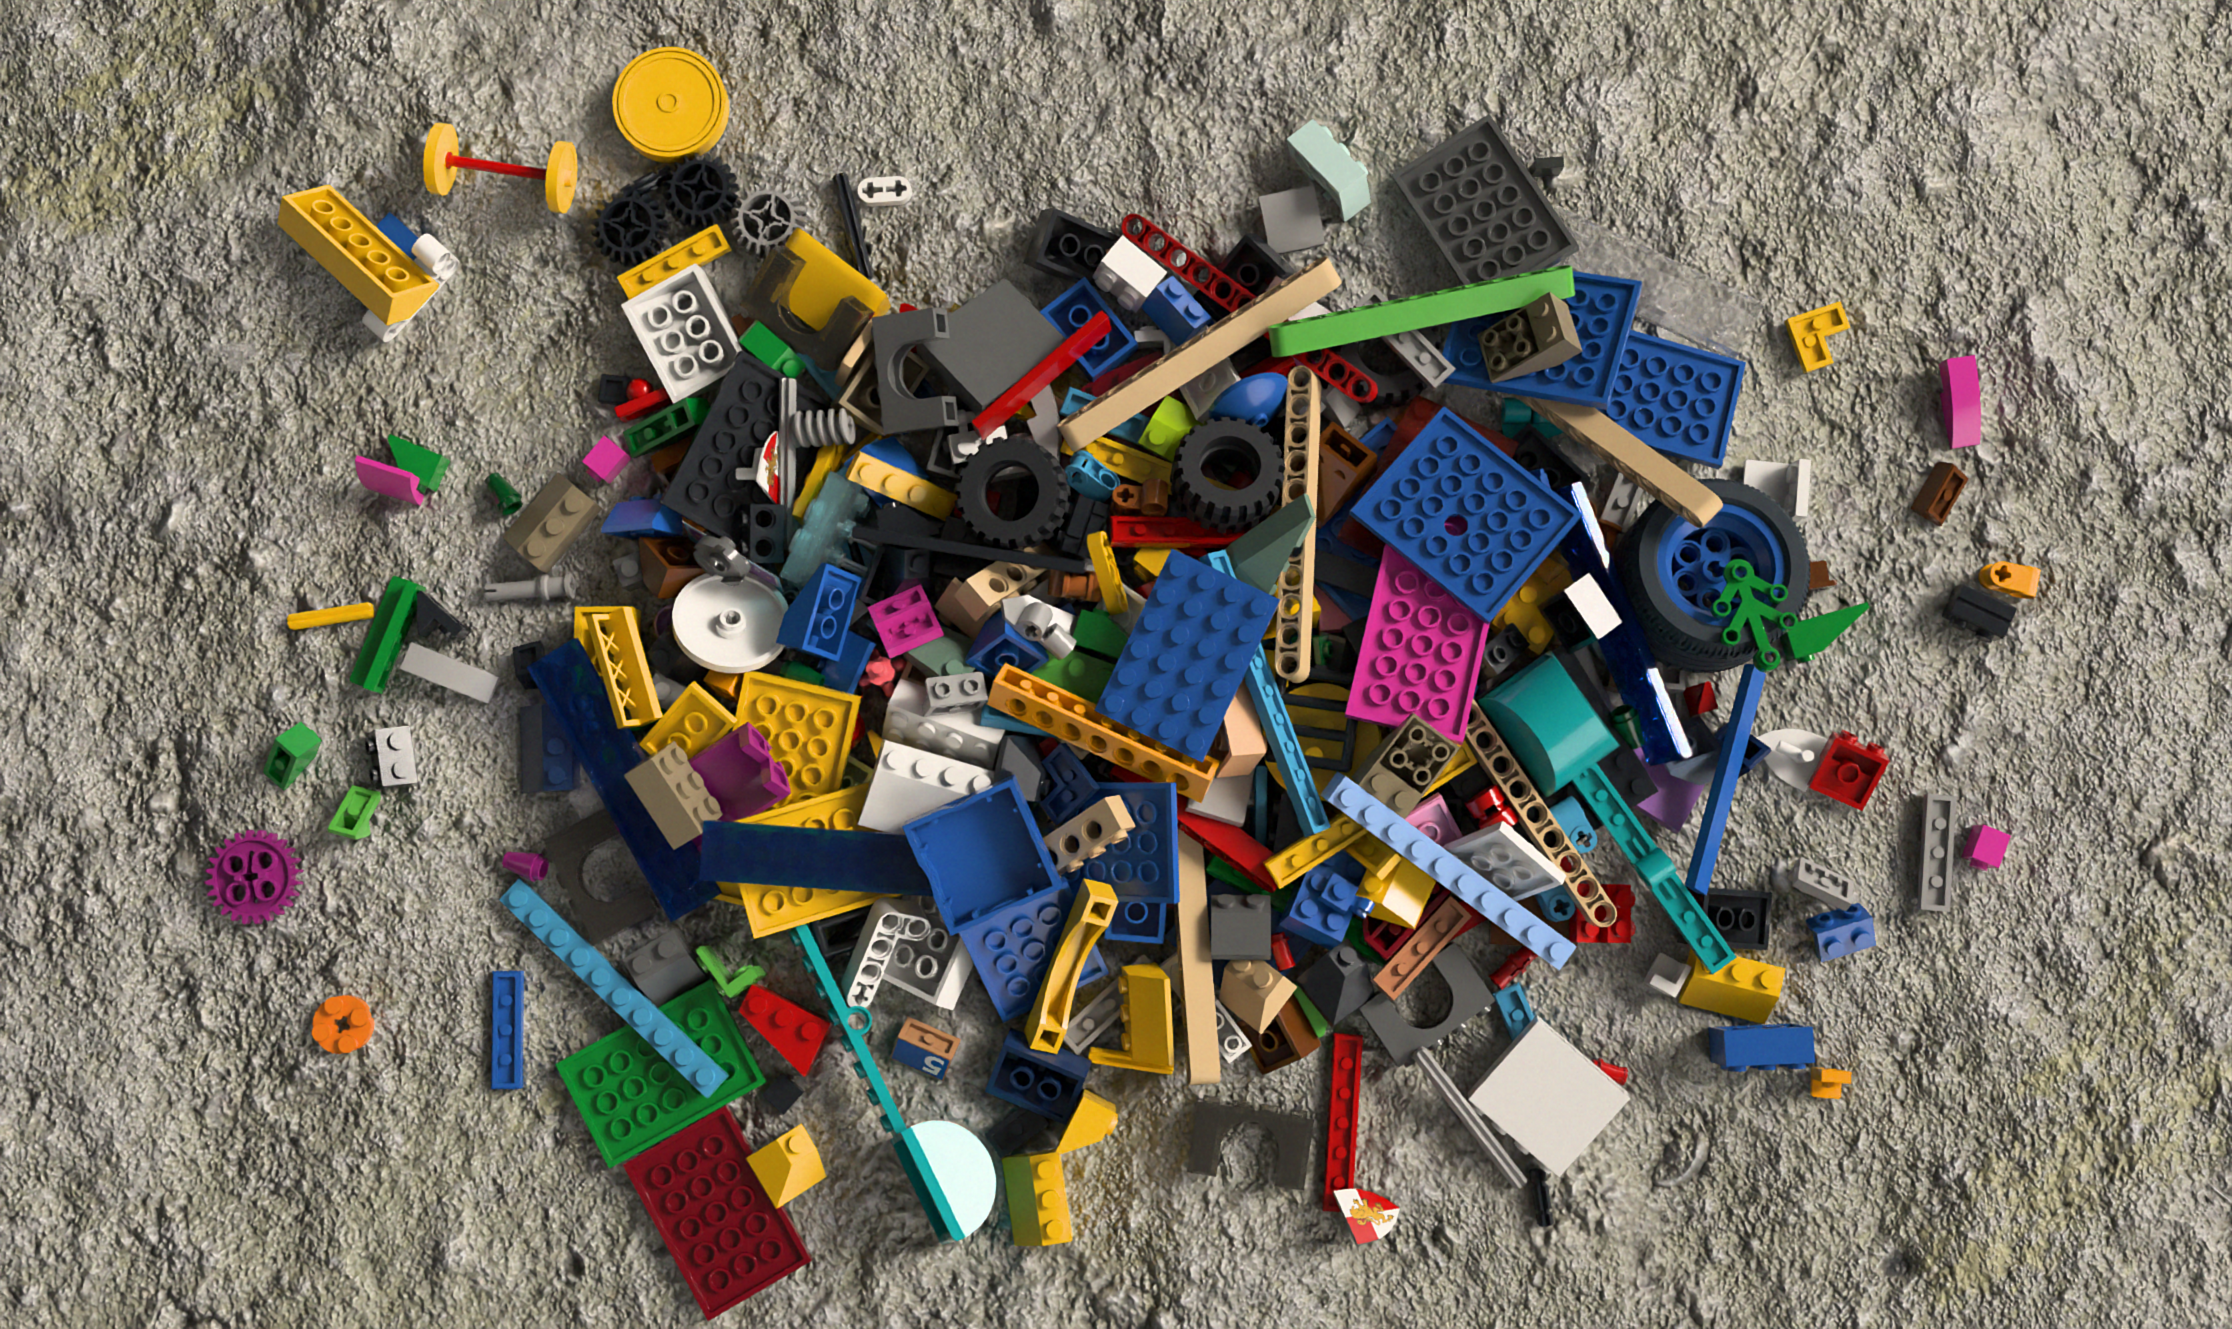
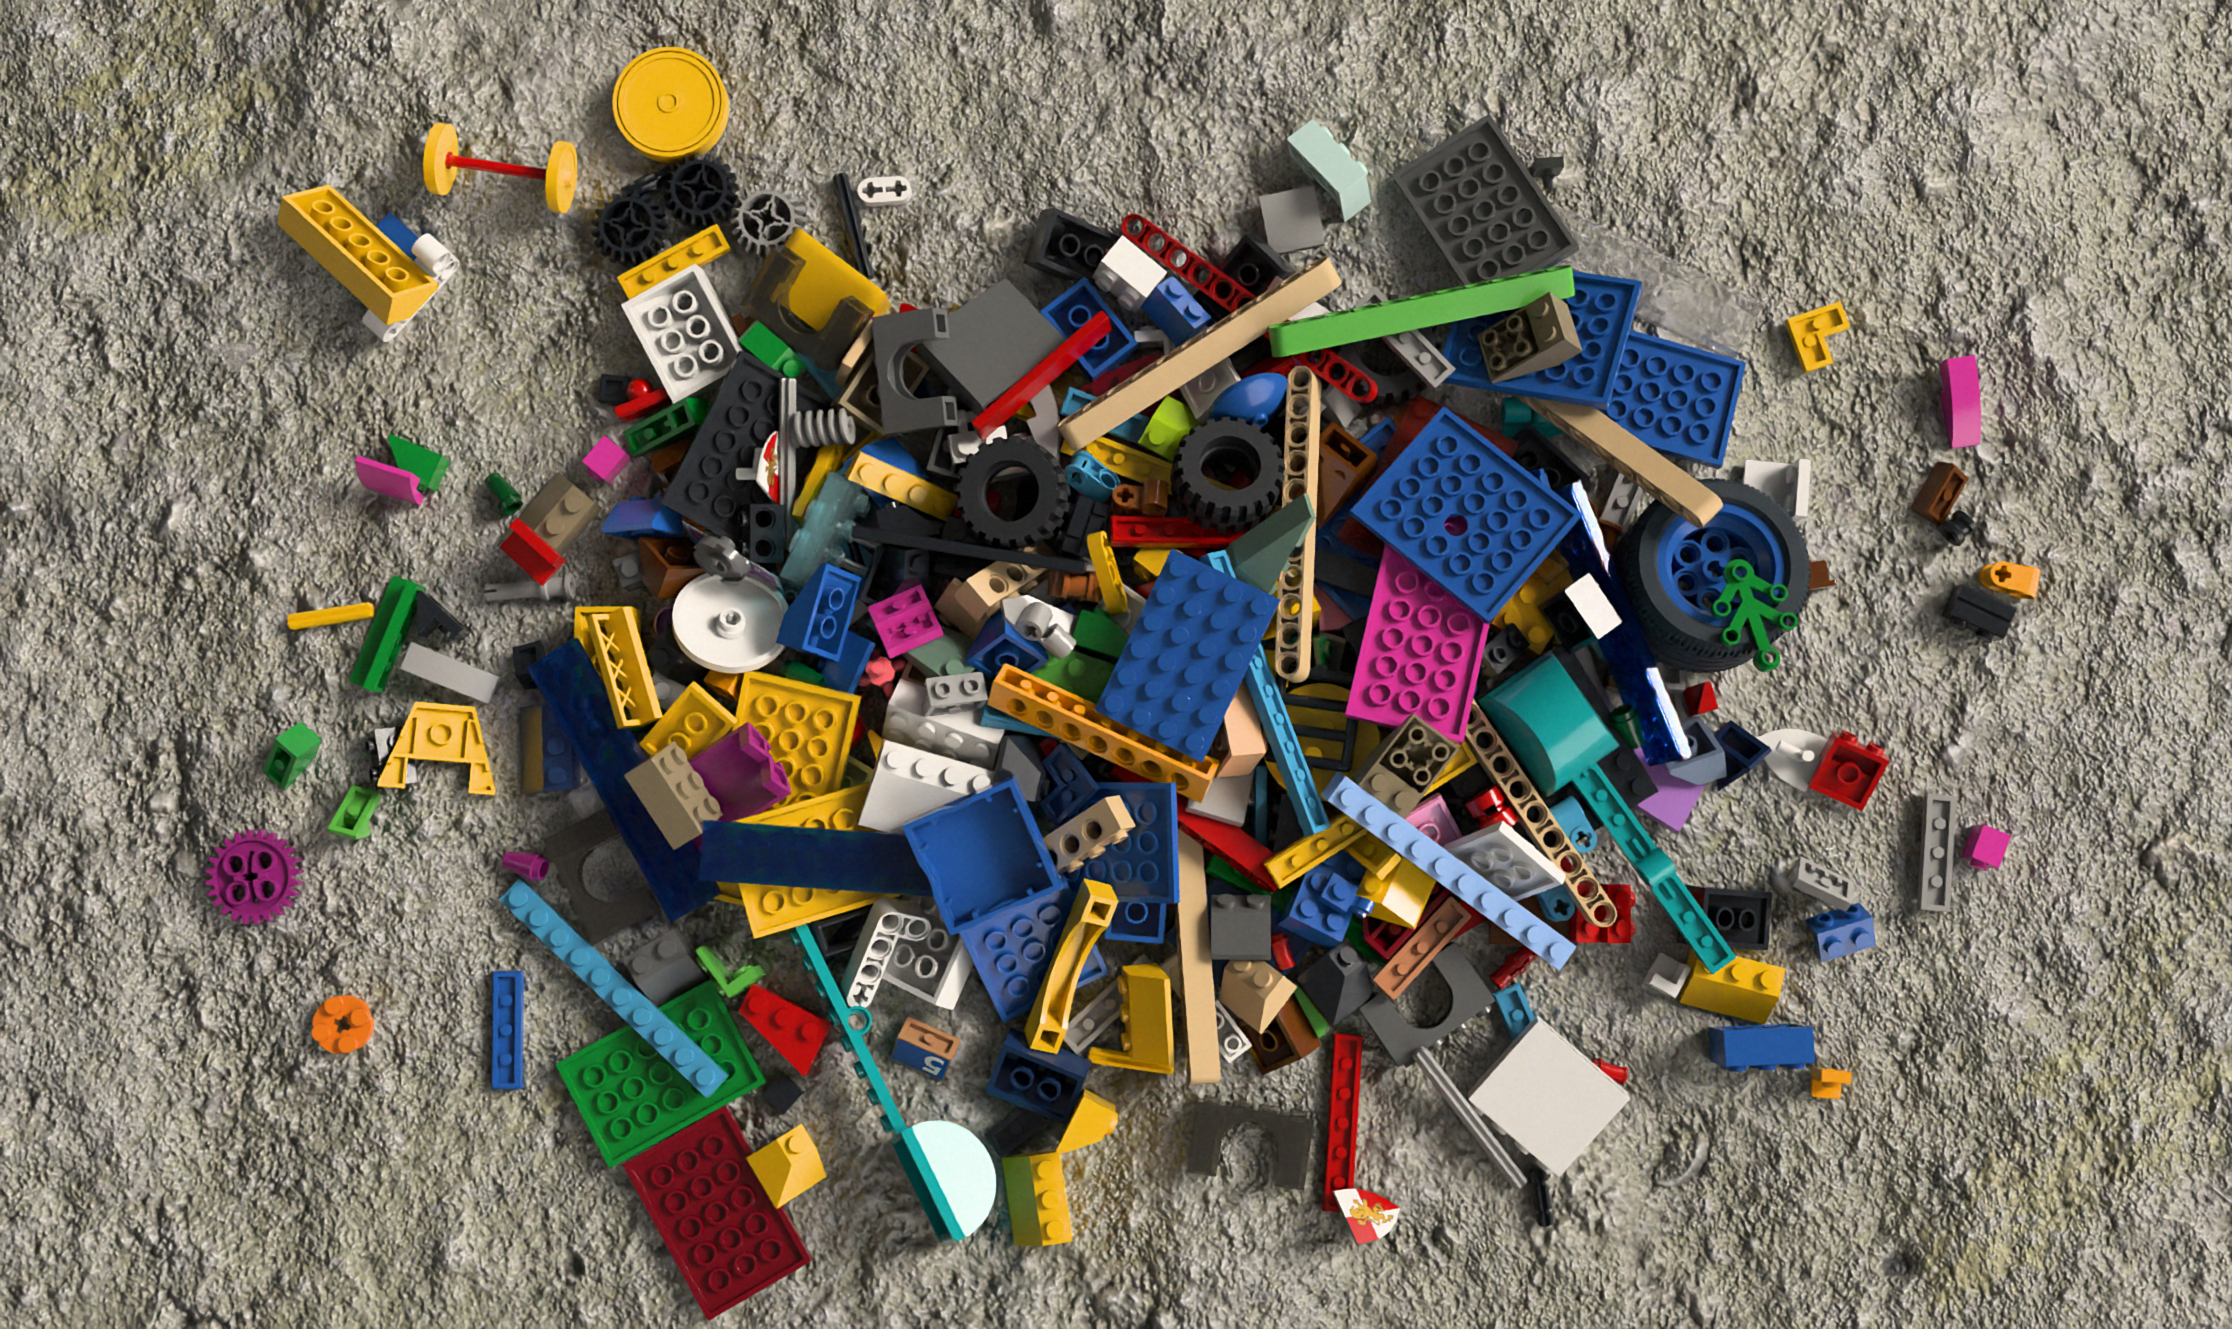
blue tile [1685,663,1766,895] -> none
green slope [1779,602,1869,664] -> none
none -> yellow wing [377,702,496,796]
none -> red panel [499,518,567,586]
none -> black wheel [1939,510,1977,546]

